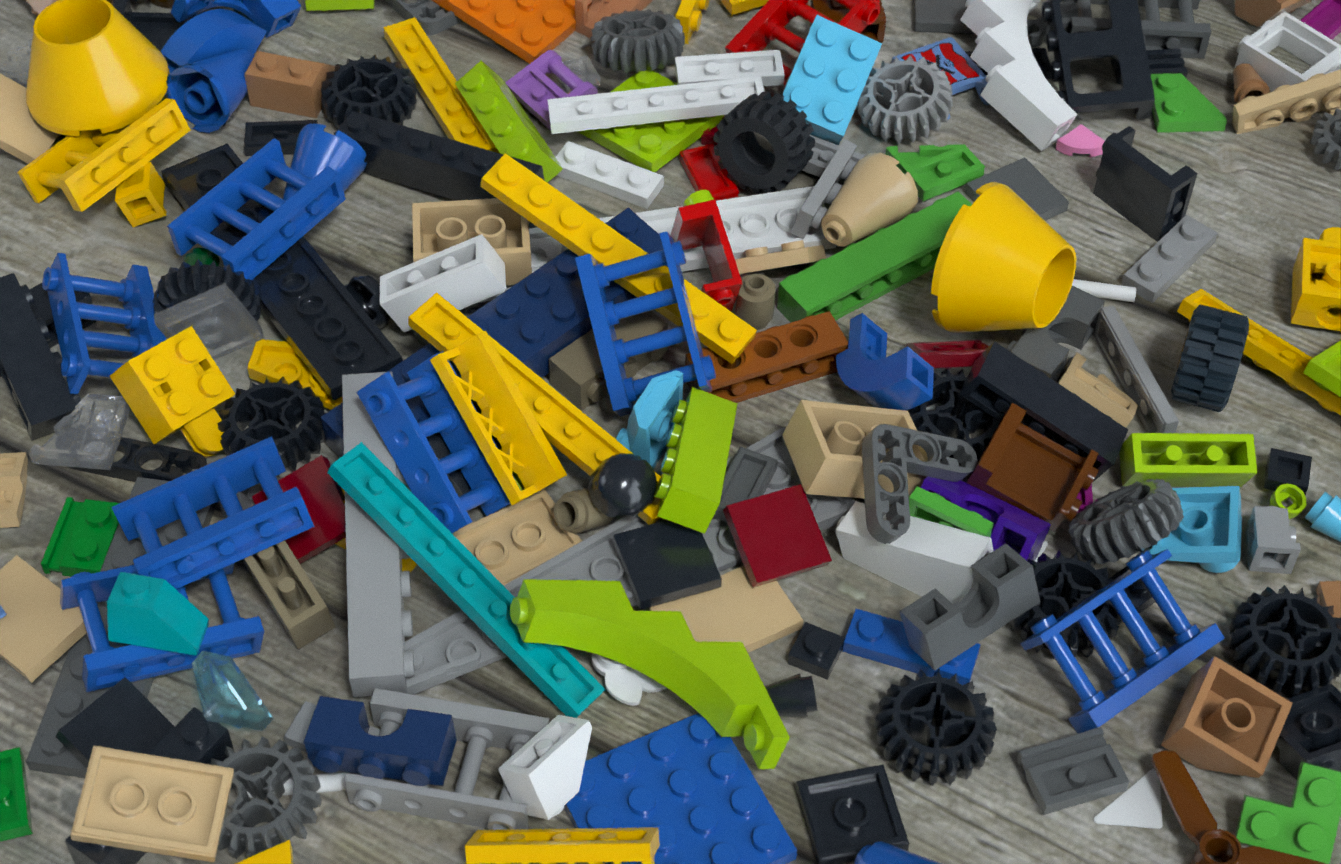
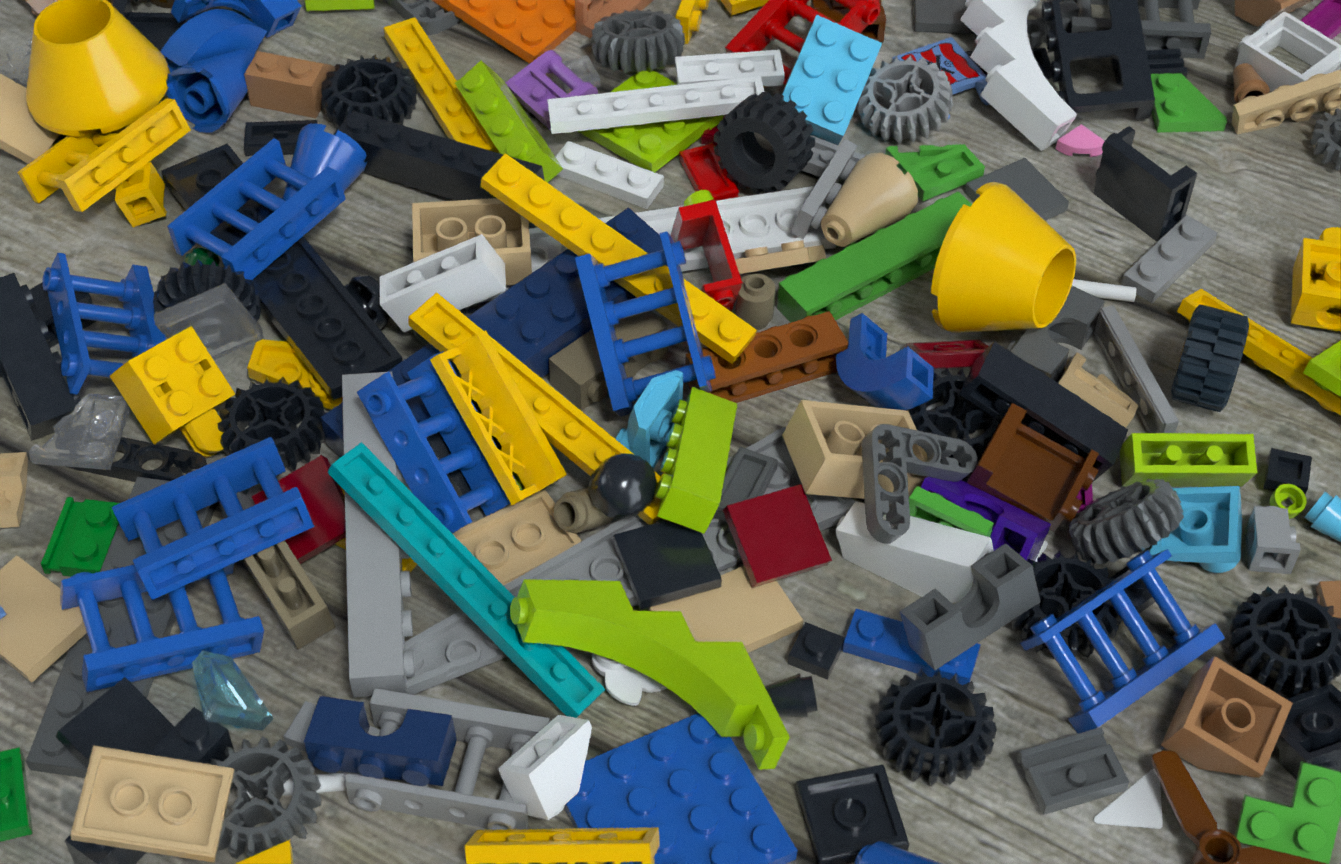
teal slope [107,572,209,656] -> none

